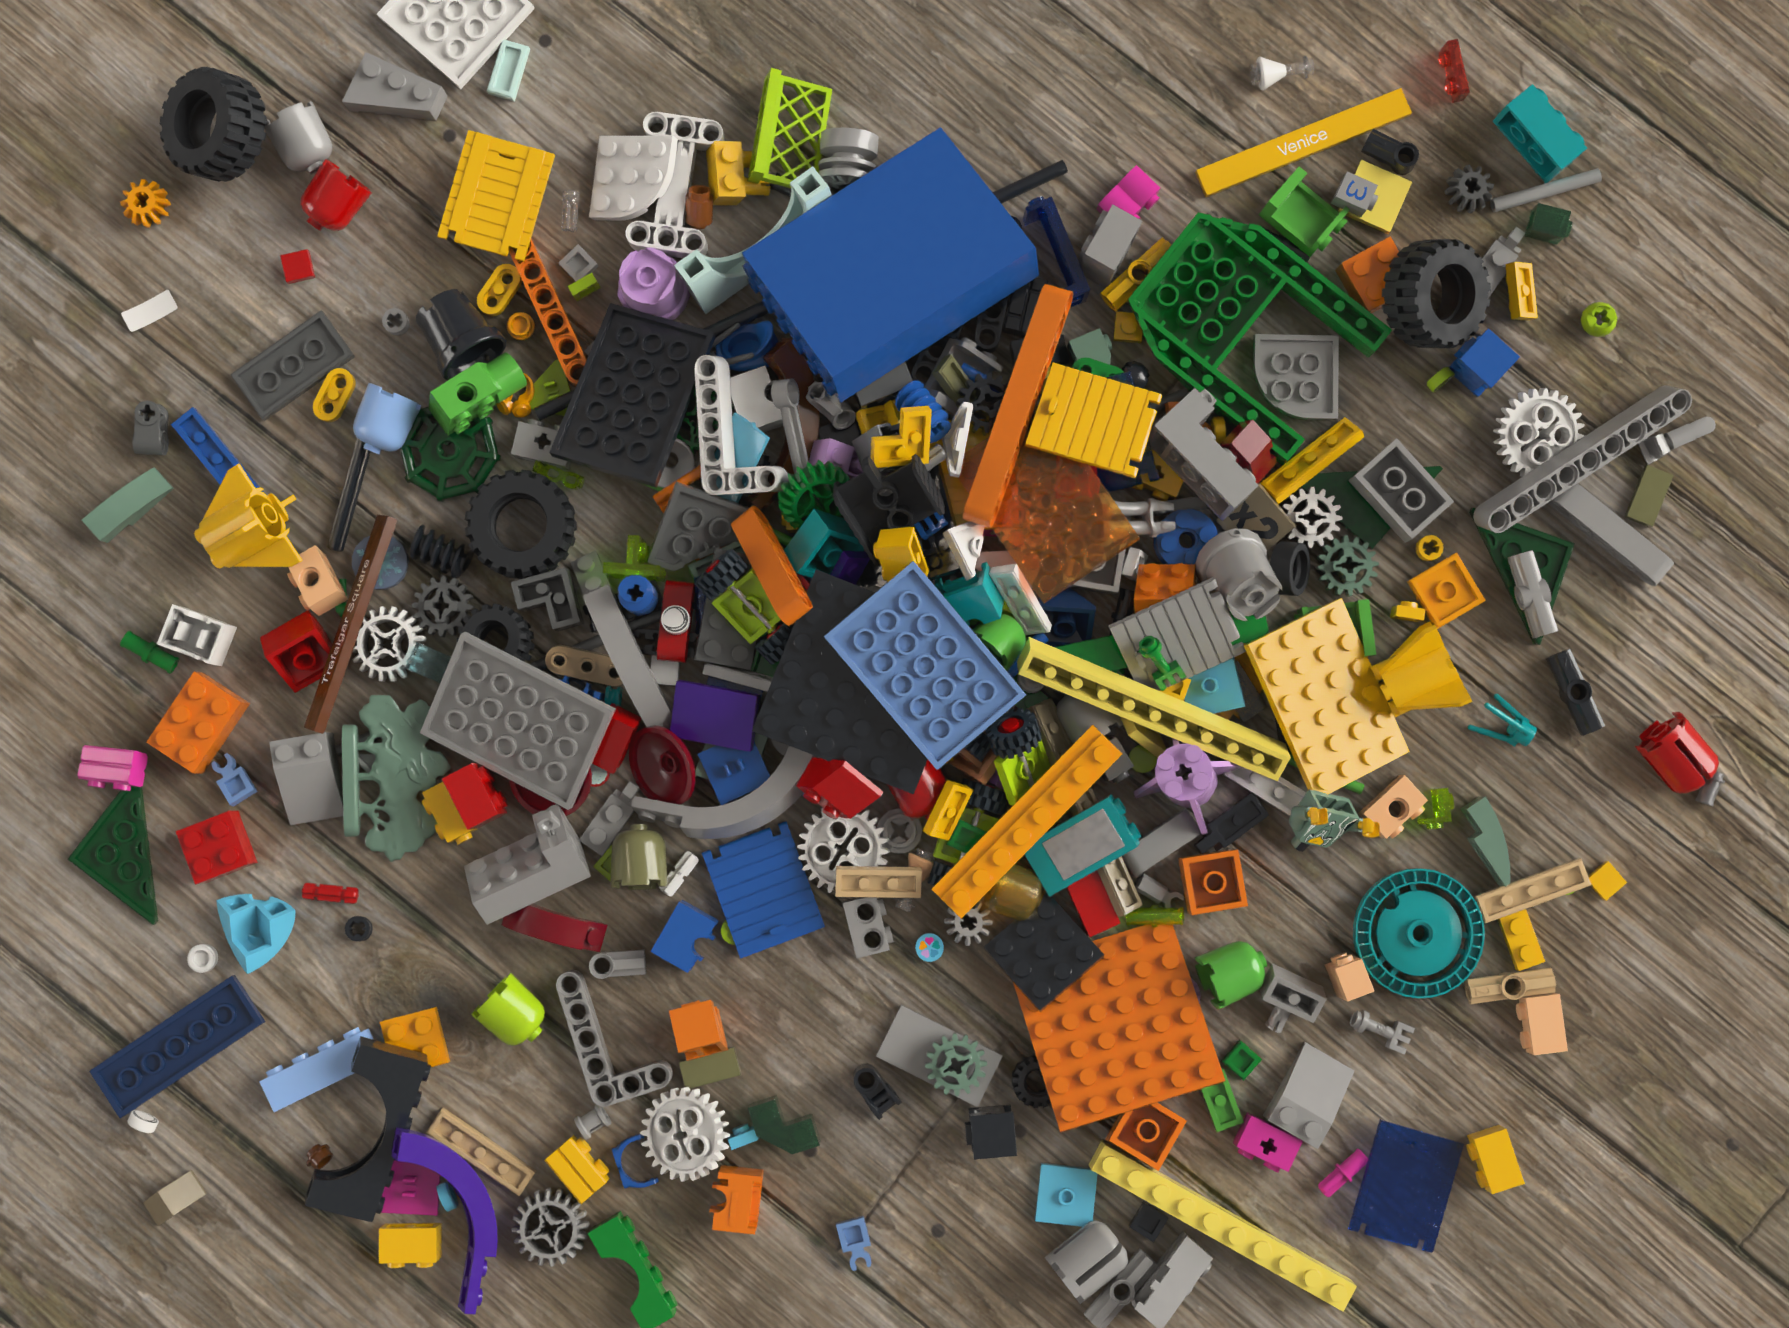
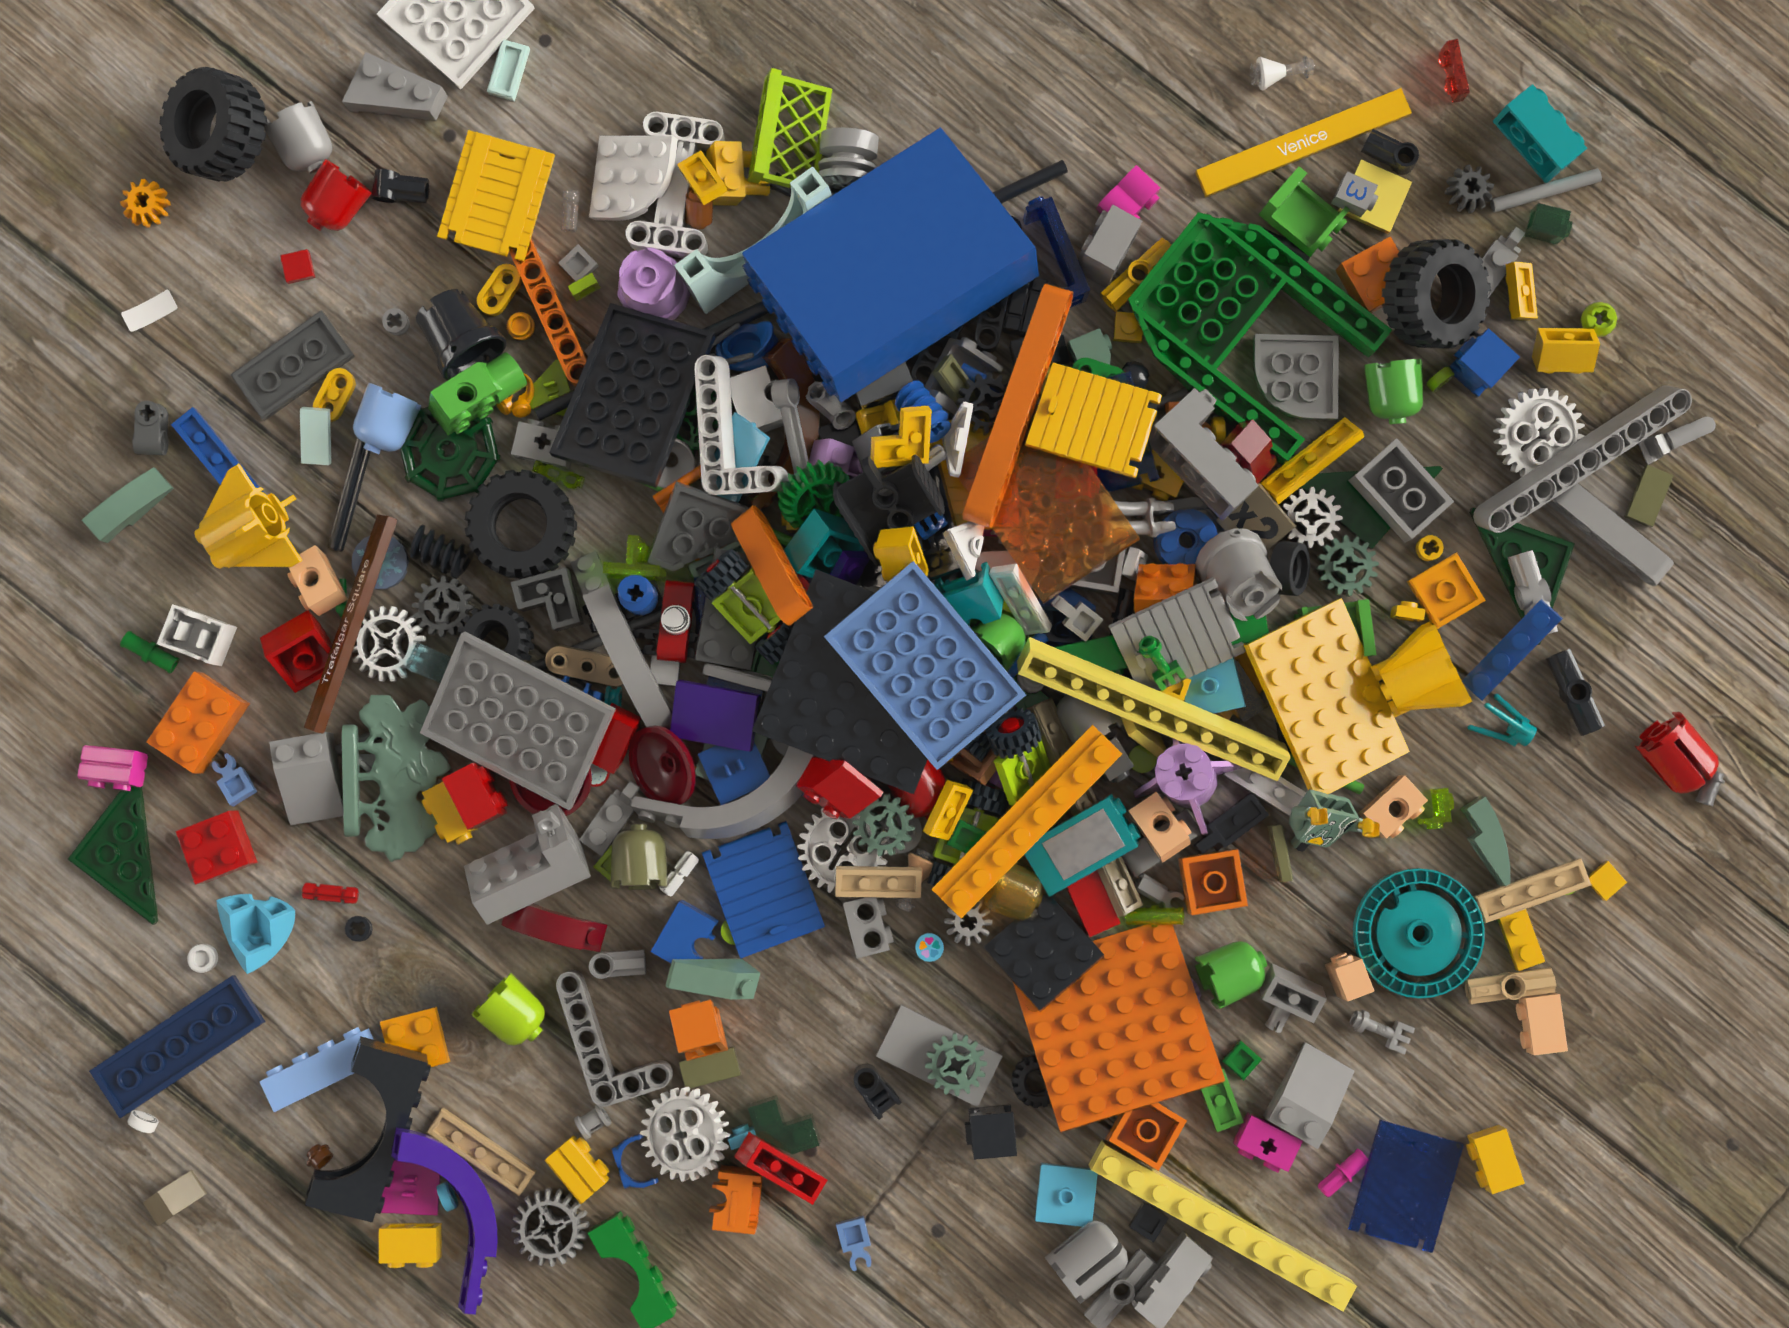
none -> light aqua tile [300,407,331,465]
none -> black piece [371,169,430,204]
none -> sand green slope [665,959,760,1000]
none -> yellow plate [677,150,728,205]
none -> red brick [734,1132,828,1205]
none -> sand green gear [852,794,915,857]
none -> light grey plate [1051,595,1104,642]
none -> light nougat brick [1128,792,1191,863]
none -> olive tile [1267,824,1293,882]
none -> bright green cylinder [1364,359,1423,424]
none -> blue plate [1462,599,1563,701]
none -> yellow brick [1532,328,1600,374]

